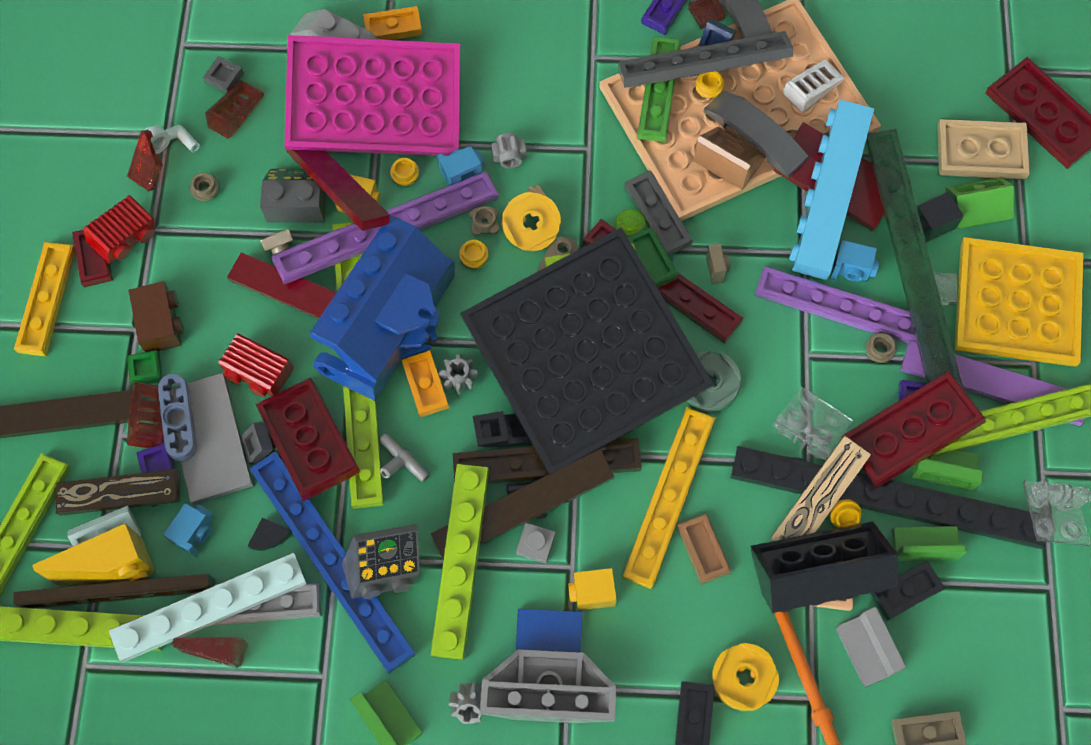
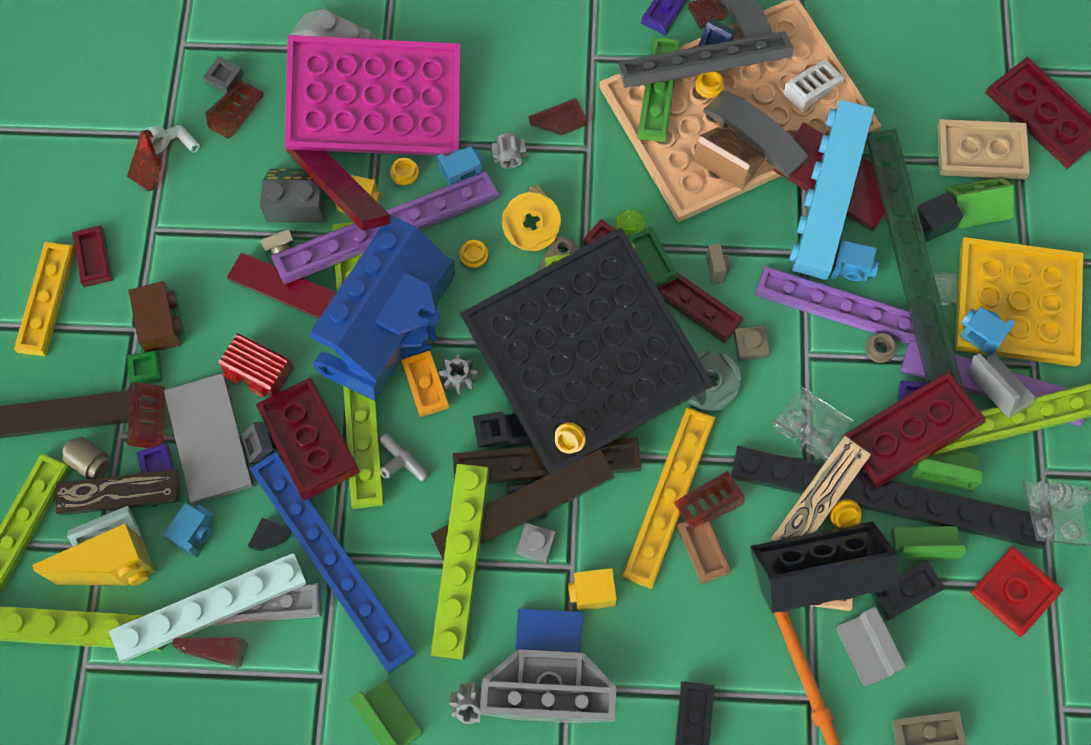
dark brown tile [13,574,215,609] -> none
red brick [84,195,155,264] -> none
sand blue beam [158,374,197,462] -> none
dark tan plate [190,173,219,201] -> none
slope [342,524,420,599] -> none
light orange plate [363,6,422,40] -> none
dark tan plate [470,206,499,235] -> none
dark grey plate [624,171,692,256] -> none
yellow plate [712,643,779,711] -> none
none -> dark tan brick [62,436,111,479]
none -> clear red tile [528,98,588,135]
none -> yellow plate [555,422,586,454]
none -> clear red slope [674,471,745,529]
none -> dark tan plate [734,325,770,361]
none -> dark azure brick [960,306,1016,356]
none -> light grey panel [968,353,1036,419]
none -> red tile [969,546,1063,638]

